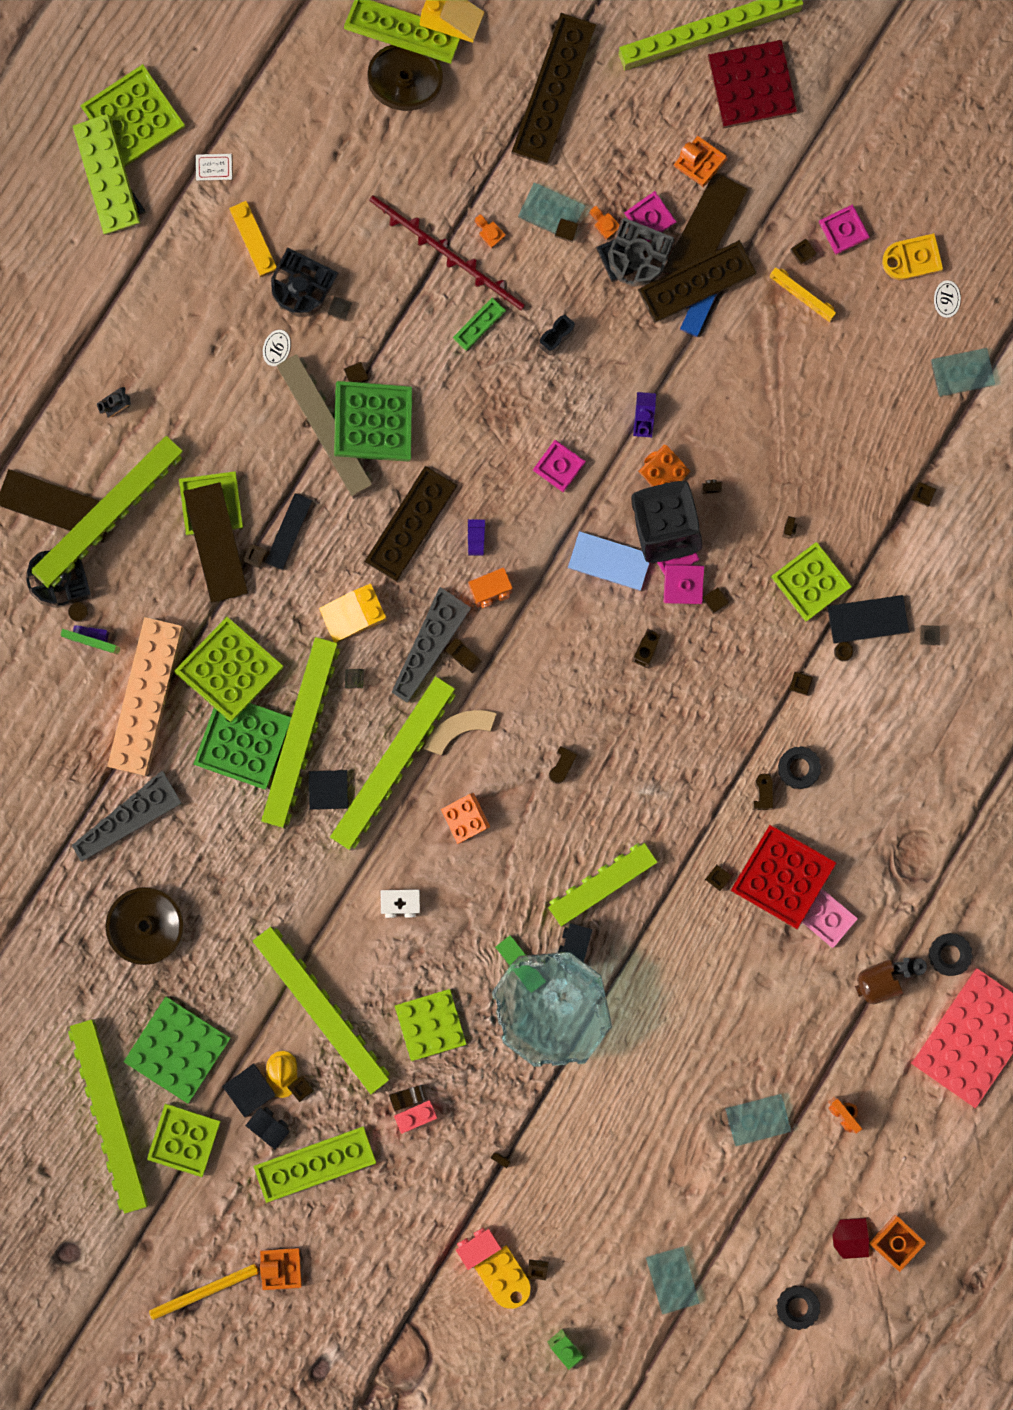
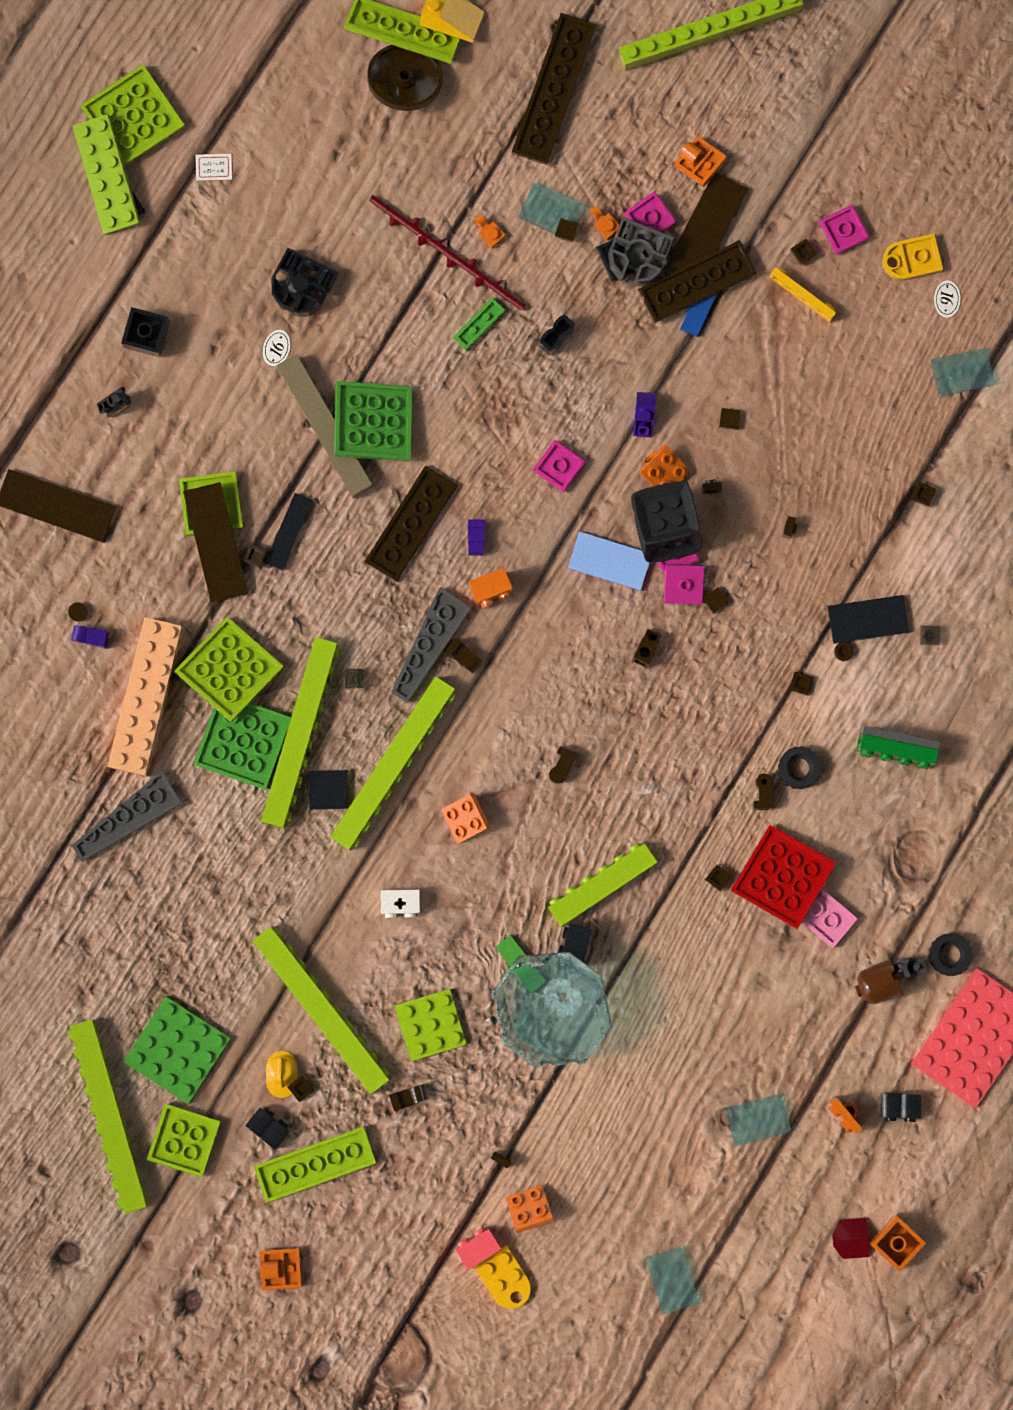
black connector [26,549,91,608] -> none
lime brick [32,436,183,589] -> none
bright green tile [60,629,121,654] -> none
dark brown dish [105,887,184,965] -> none
yellow axle [149,1264,259,1320] -> none
black tile [222,1063,277,1118] -> none
yellow plate [229,201,277,277] -> none
yellow slope [319,583,387,643] -> none
clear smoke plate [328,296,352,322] -> none
dark brown tile [344,362,369,383] -> none
coral piece [394,1100,438,1134] -> none
tan tile [424,710,497,756] -> none
dark brown plate [527,1259,549,1280] -> none
bright green torso [547,1329,586,1370] -> none
dark red plate [708,40,797,128] -> none
lime plate [771,542,852,622] -> none
black tyre [776,1285,820,1330] -> none
none -> black brick [121,307,170,357]
none -> orange plate [505,1185,554,1233]
none -> dark brown tile [719,408,741,430]
none -> green piece [855,726,940,770]
none -> black brick [880,1093,921,1122]

